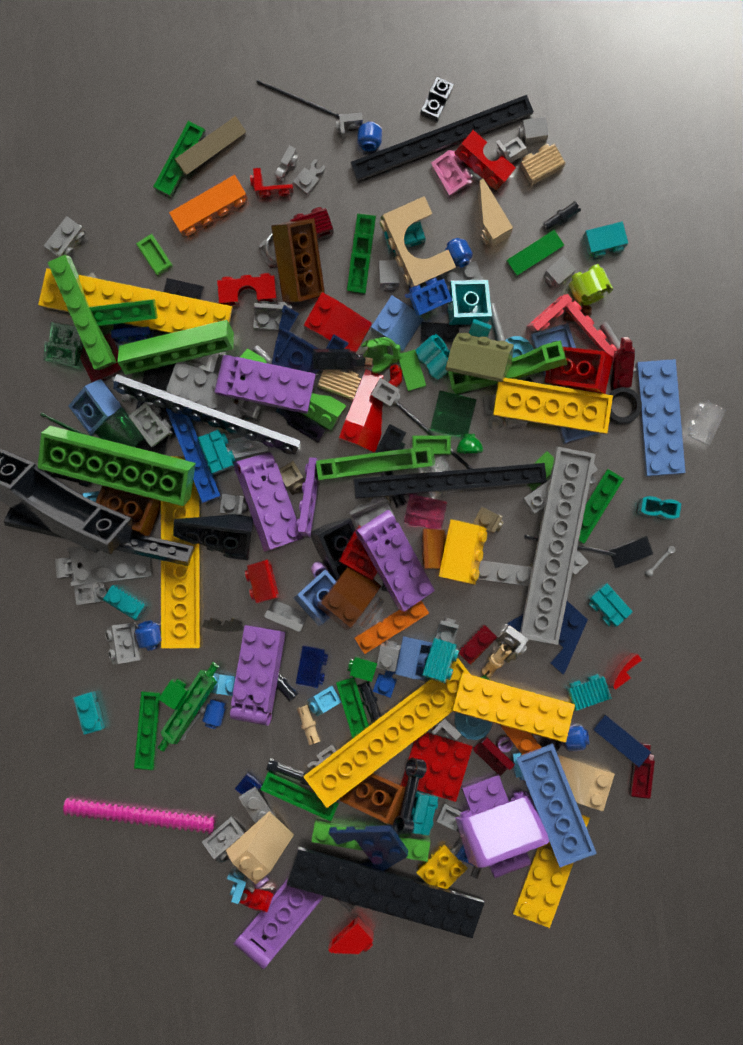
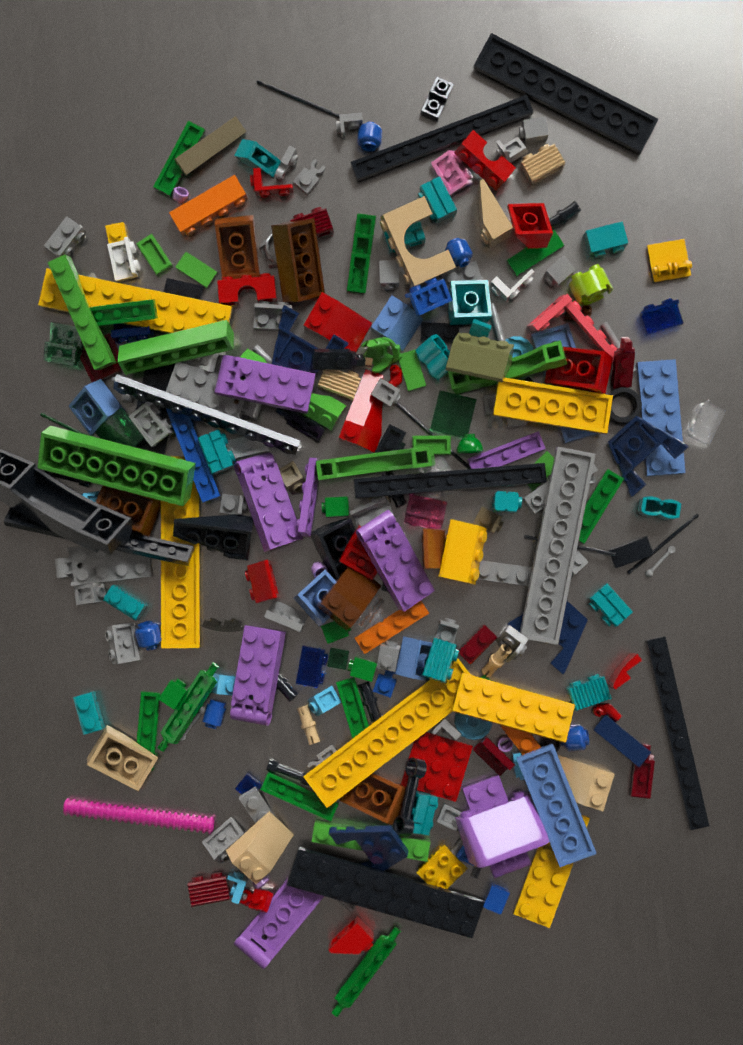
none -> tan slope [87,725,158,791]
none -> yellow plate [105,222,127,244]
none -> white bracket [107,237,140,282]
none -> lavender hinge [172,187,189,204]
none -> bright green tile [176,252,218,289]
none -> dark red brick [187,872,231,907]
none -> dark orange slope [215,215,260,279]
none -> teal slope [234,139,281,177]
none -> green brick [321,621,352,644]
none -> green brick [322,496,349,518]
none -> clear green plate [327,648,349,670]
none -> green plate [331,926,401,1017]
none -> teal brick [418,177,457,224]
none -> medium lavender plate [467,431,546,469]
none -> black plate [473,33,659,154]
none -> blue panel [483,882,510,914]
none -> white bracket [490,269,534,301]
none -> teal brick [492,491,522,514]
none -> red slope [507,203,553,248]
none -> red arm [593,703,622,722]
none -> dark blue wing [608,416,689,497]
none -> black piece [627,514,699,575]
none -> clear blue bracket [639,298,684,336]
none -> black plate [646,636,709,830]
none -> yellow hinge [647,239,692,282]

